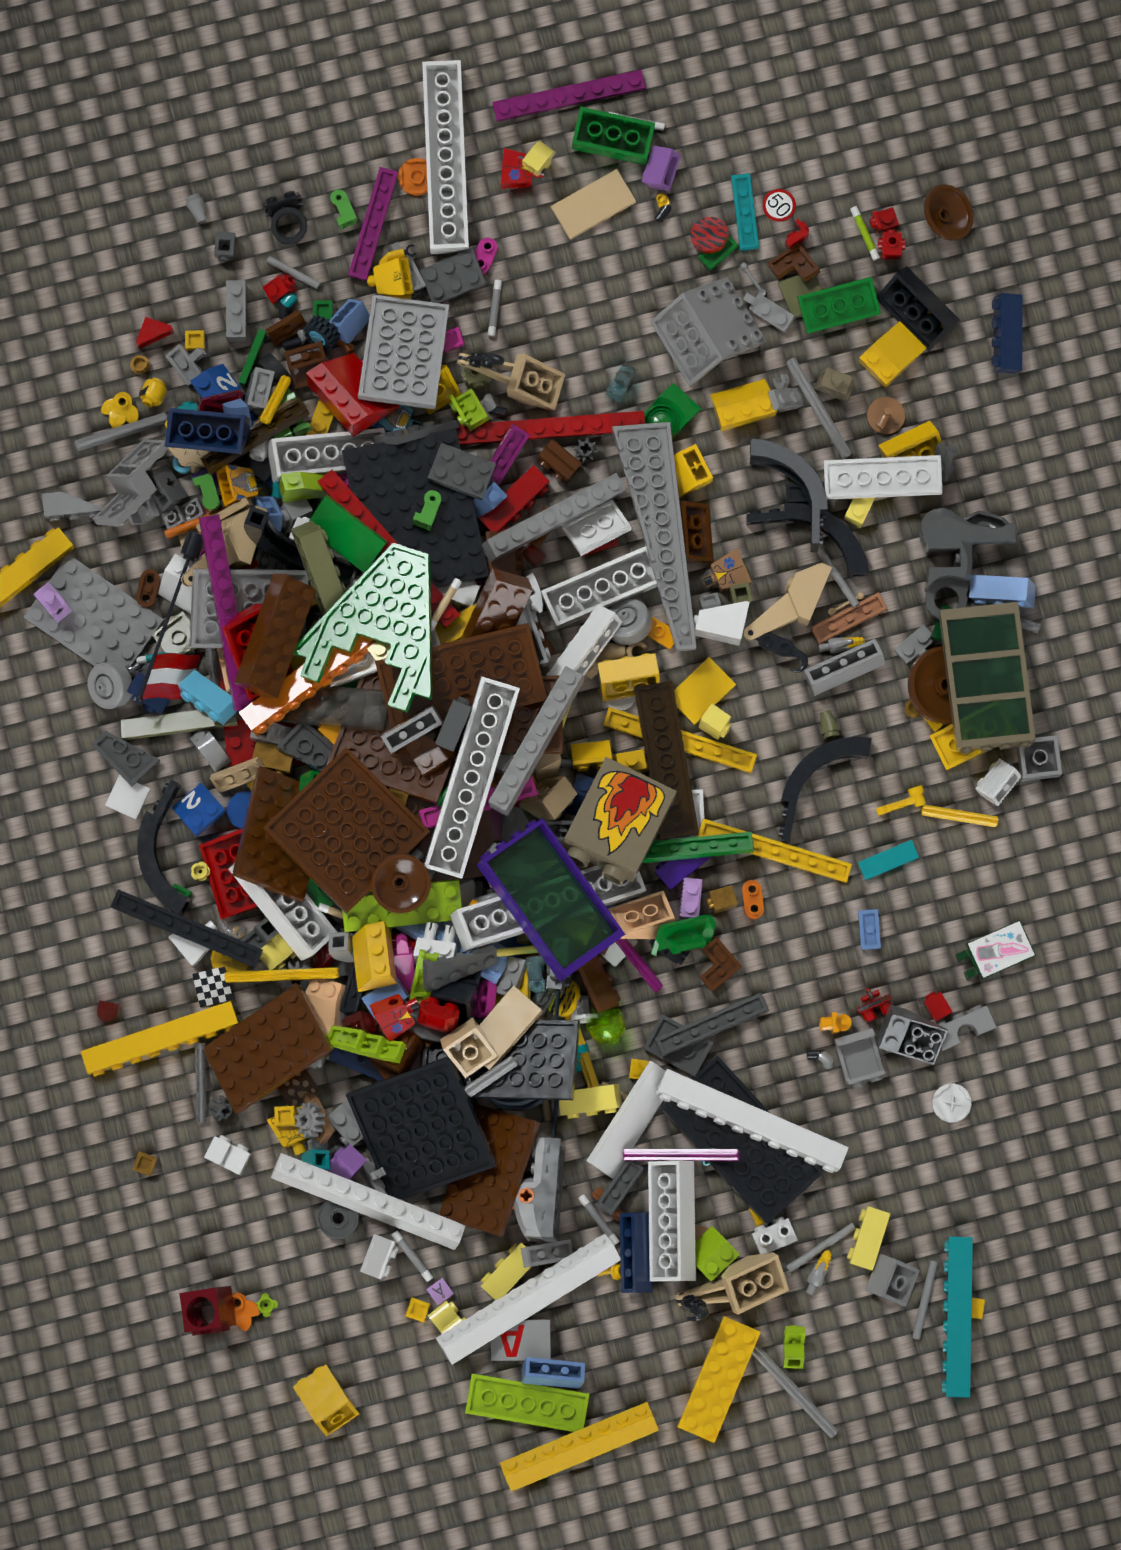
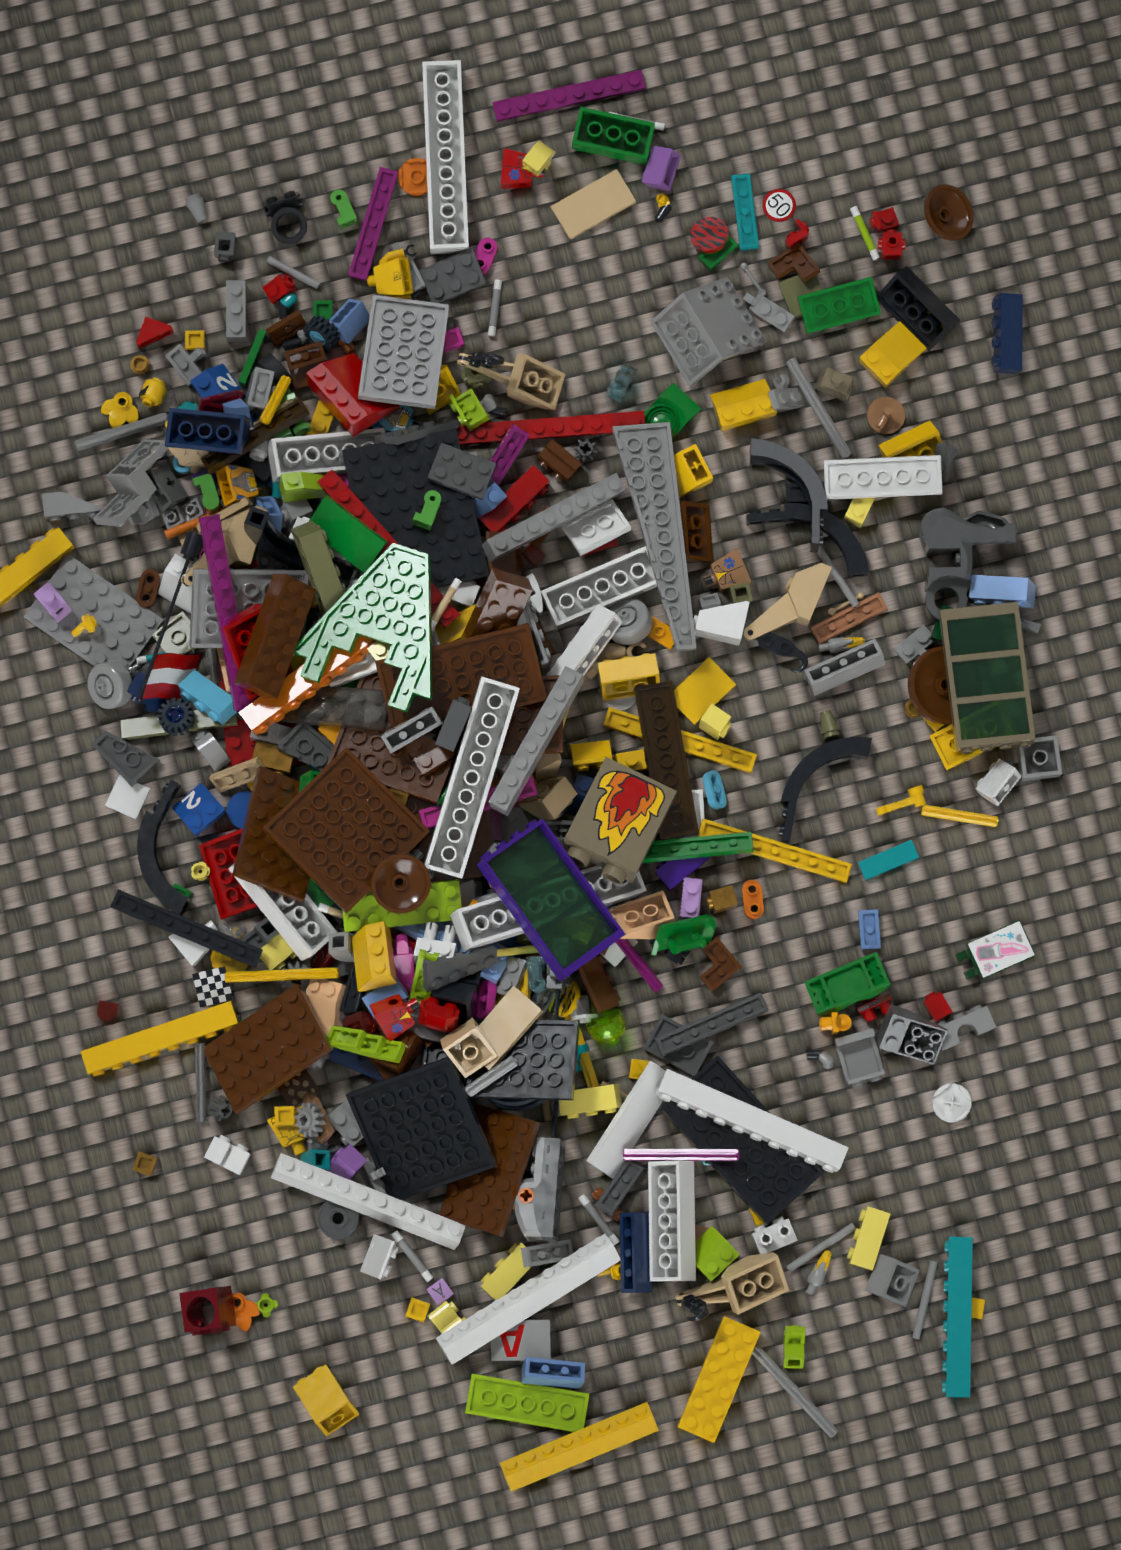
none -> yellow plate [71,613,97,637]
none -> black wheel [158,698,195,736]
none -> medium azure plate [703,770,727,810]
none -> green slope [804,952,891,1016]

